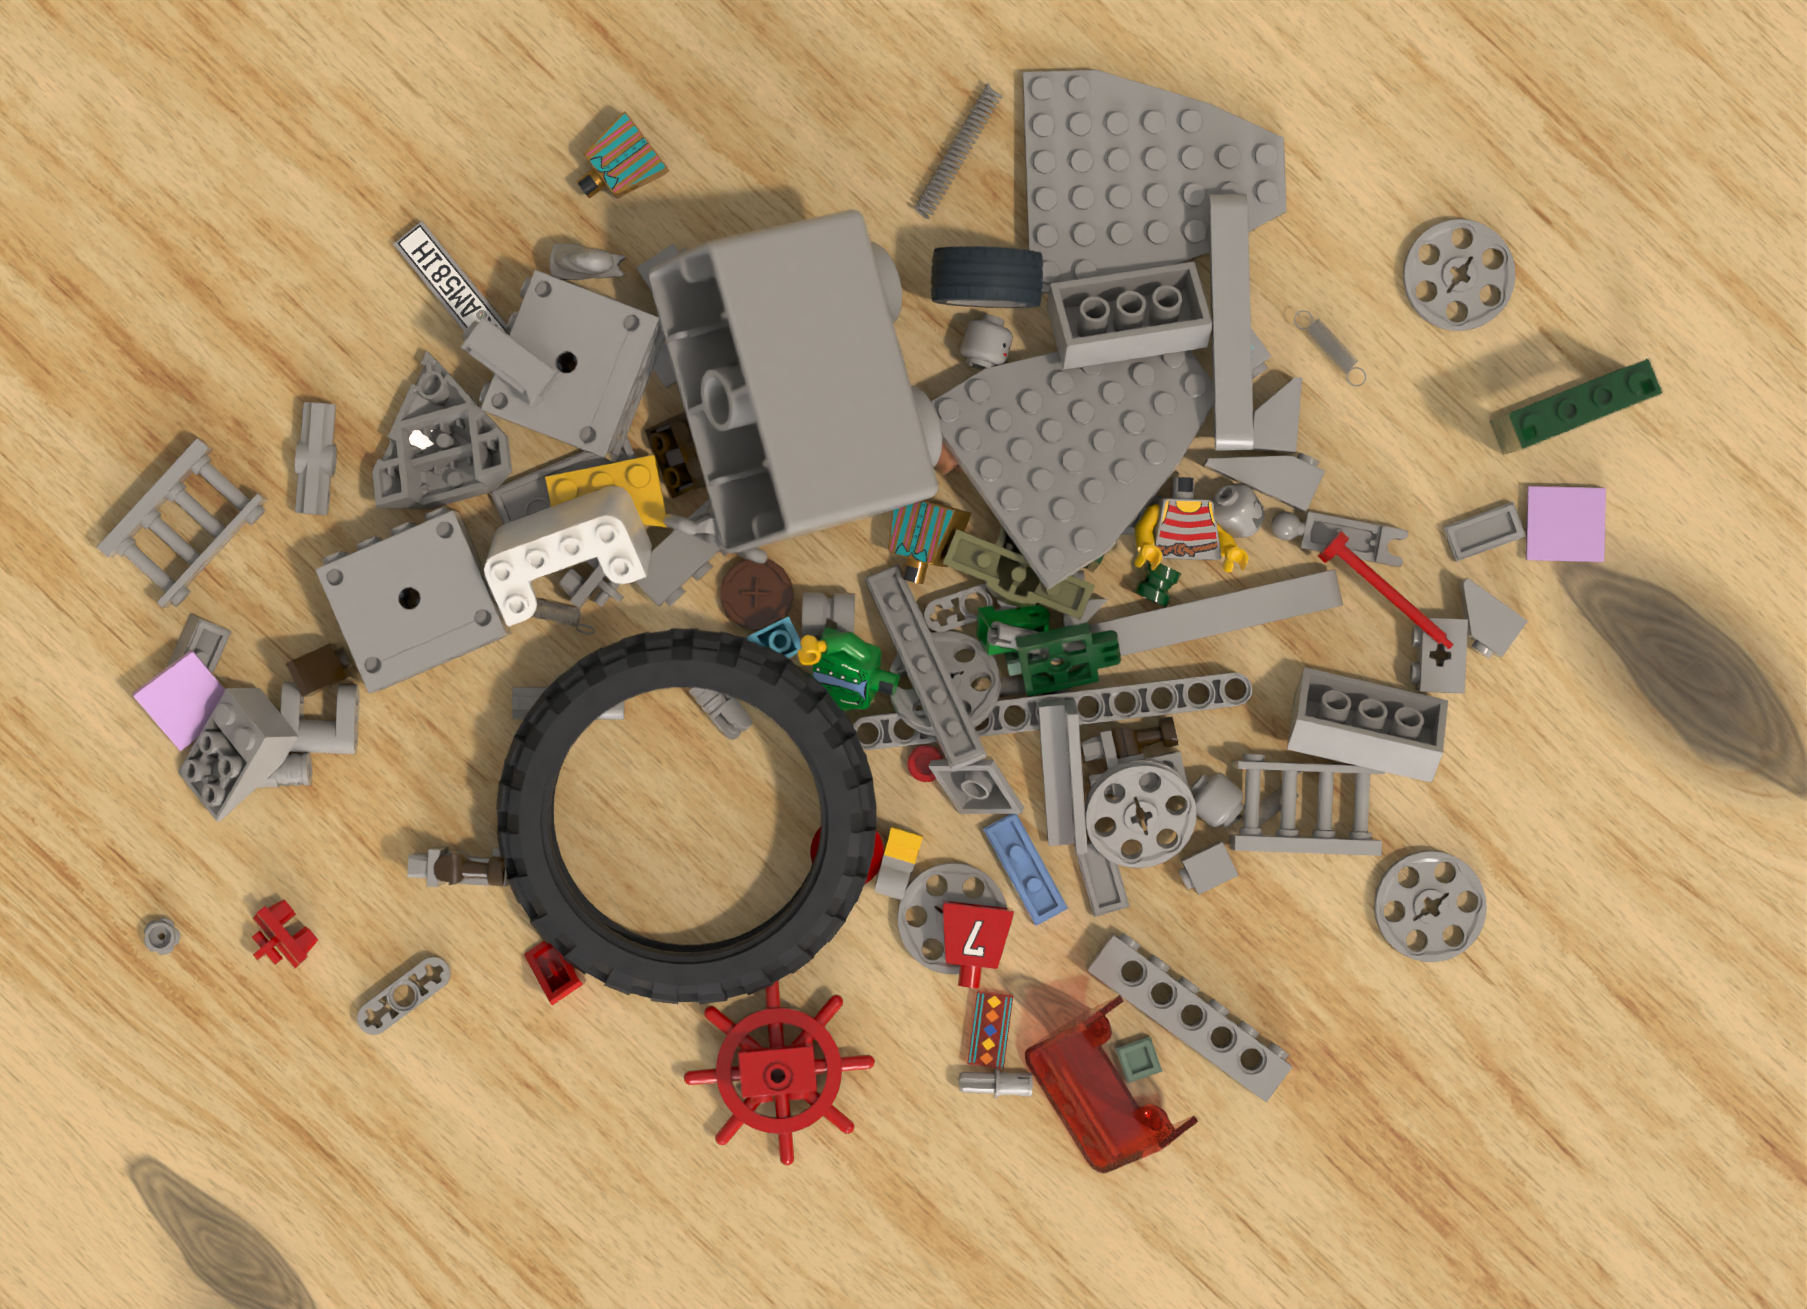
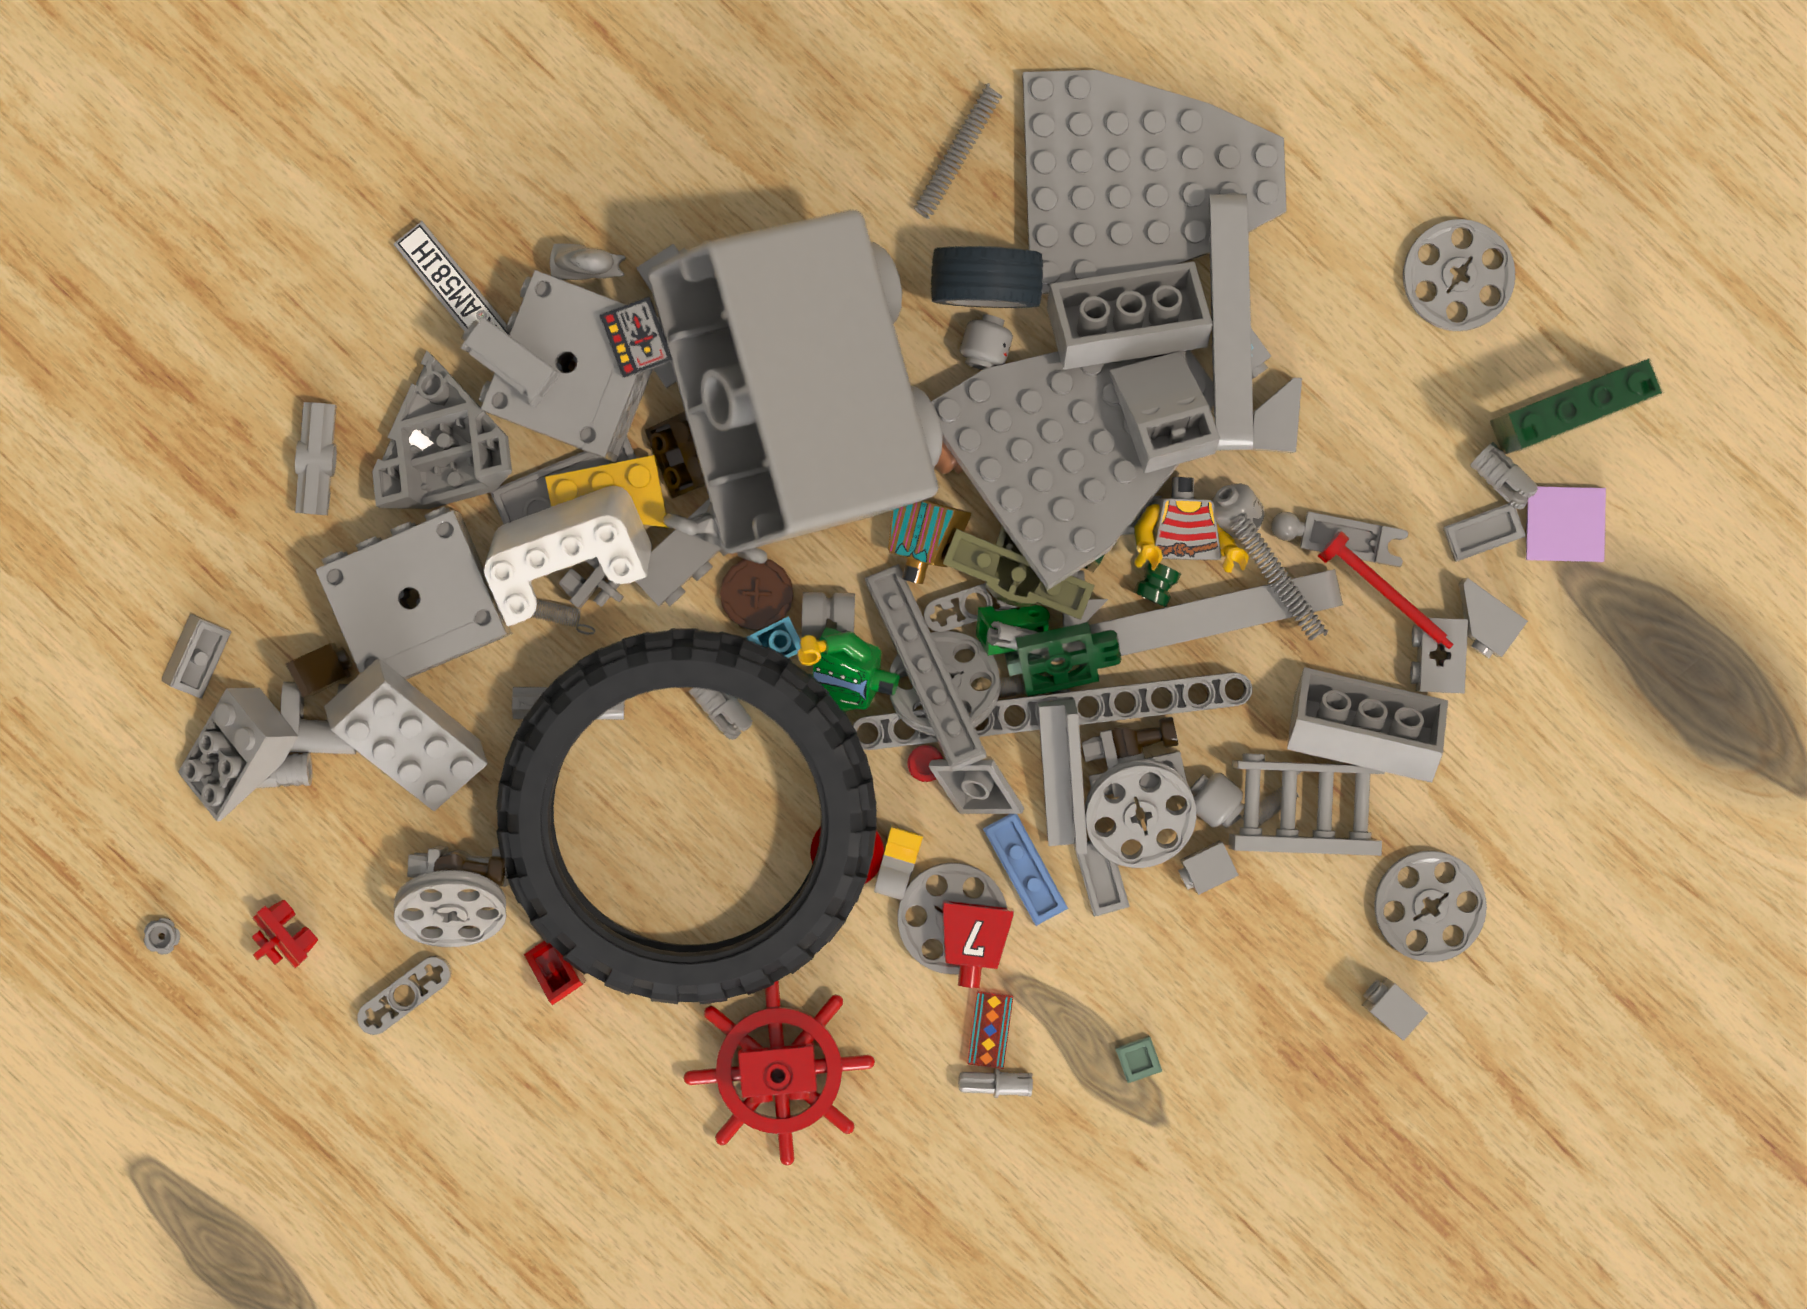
light grey fence [97,438,268,608] -> none
lavender piece [132,649,226,751] -> none
torso [576,111,669,199] -> none
clear red windscreen [1025,995,1198,1174] -> none
light grey brick [1086,932,1293,1102] -> none
light grey slope [1203,453,1325,512] -> none
light grey piece [1294,310,1366,387] -> none
none -> light grey brick [325,658,488,811]
none -> light grey wedge [394,870,506,947]
none -> piece [600,297,673,378]
none -> light grey slope [1109,351,1220,473]
none -> light grey piece [1231,514,1328,640]
none -> light grey brick [1362,978,1428,1041]
none -> light grey hinge [1470,442,1538,510]

